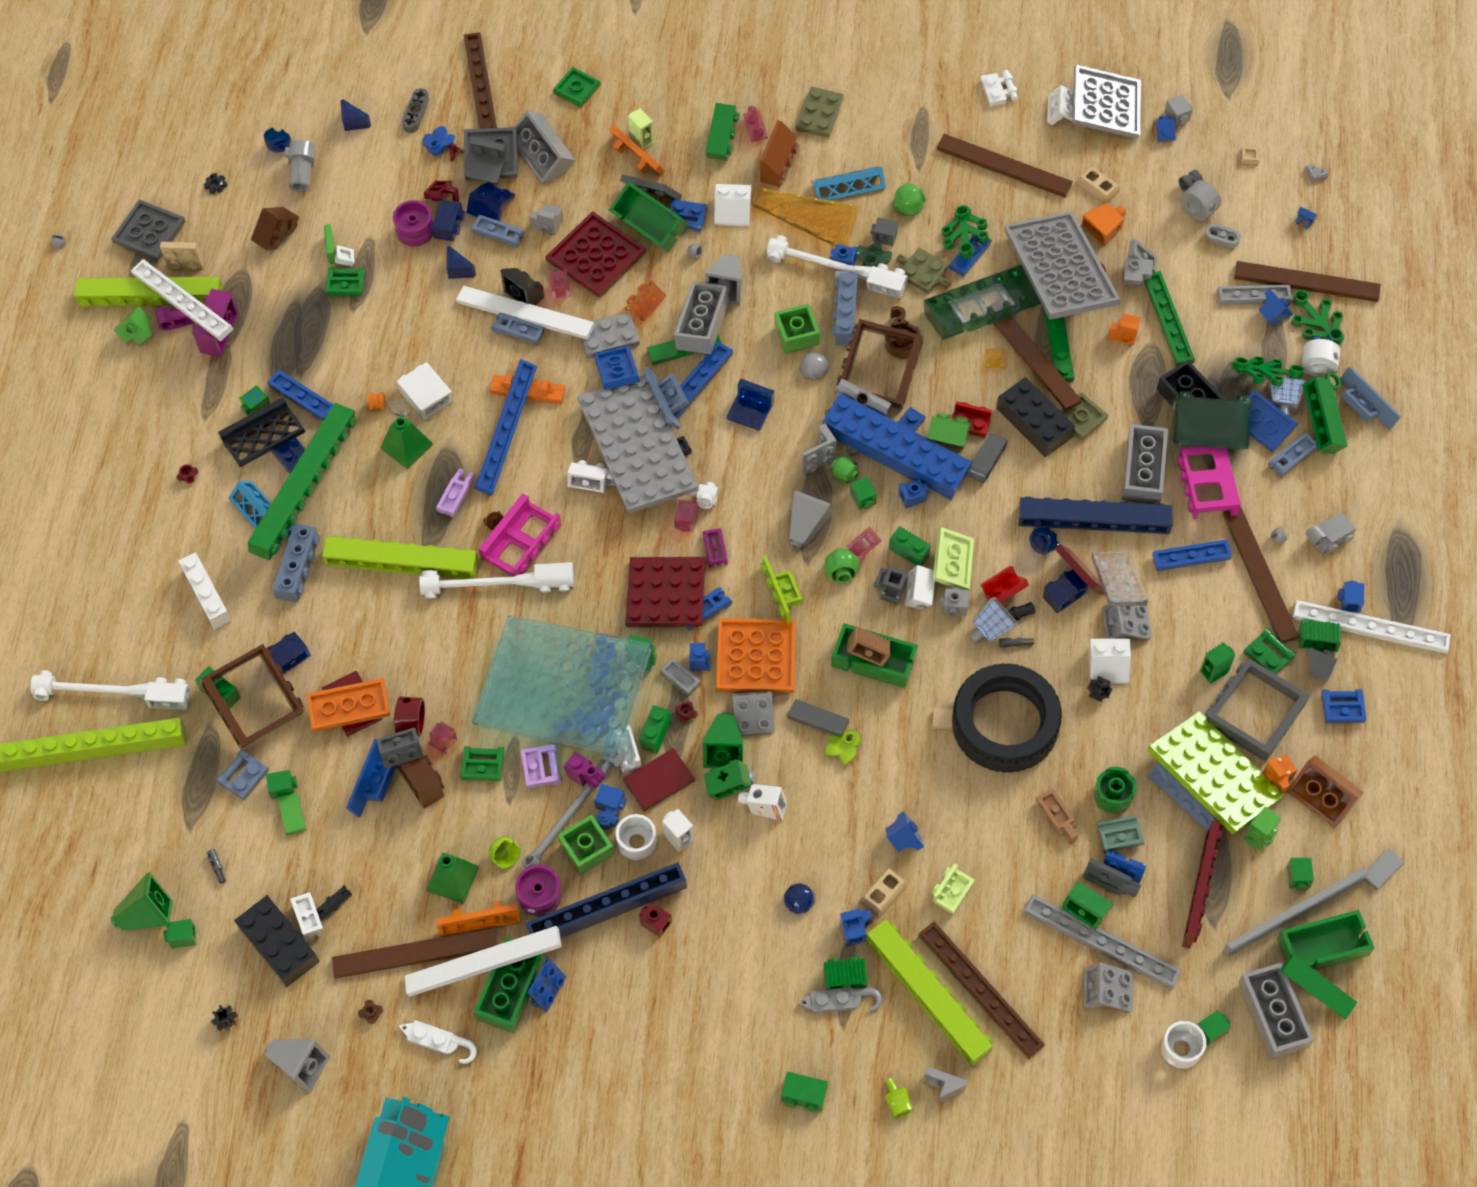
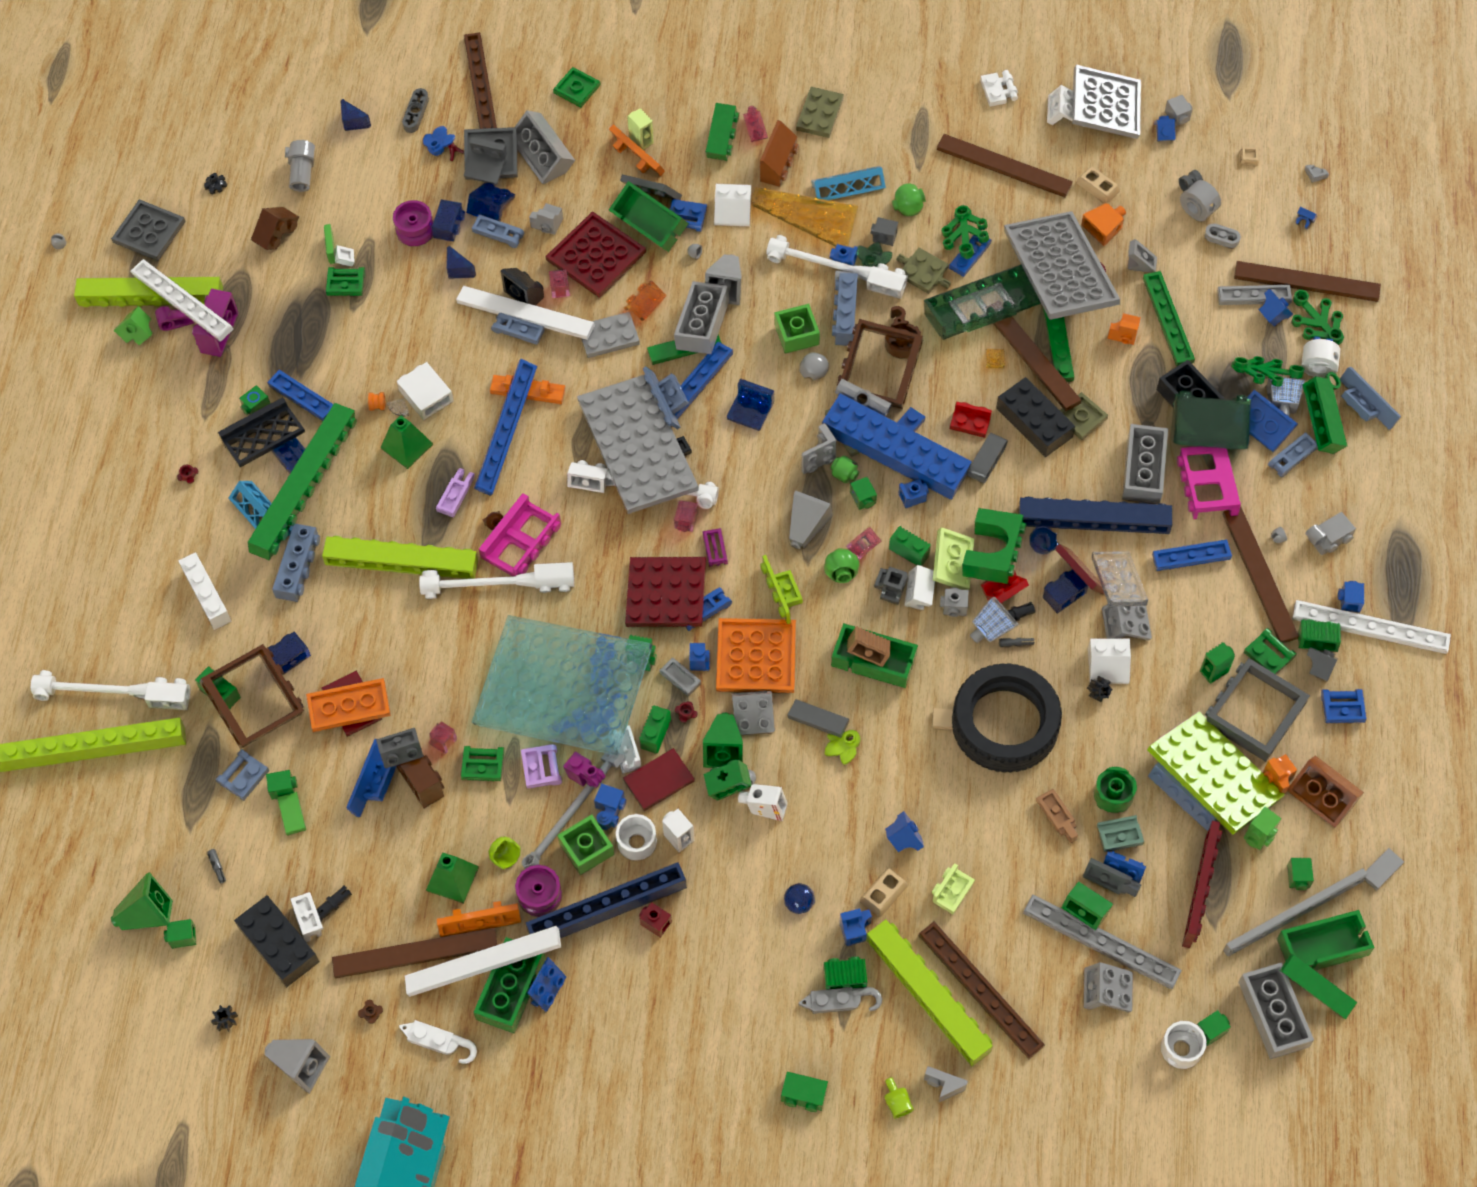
tan plate [160,242,204,270] -> none
clear blue hair [263,128,292,153] -> none
dark red piece [394,696,425,737] -> none
dark red plate [424,180,460,208] -> none
blue tile [594,346,640,390] -> none
bright green brick [927,412,971,447] -> none
light grey brick [1122,257,1153,286] -> none
none -> green arch [962,508,1026,584]

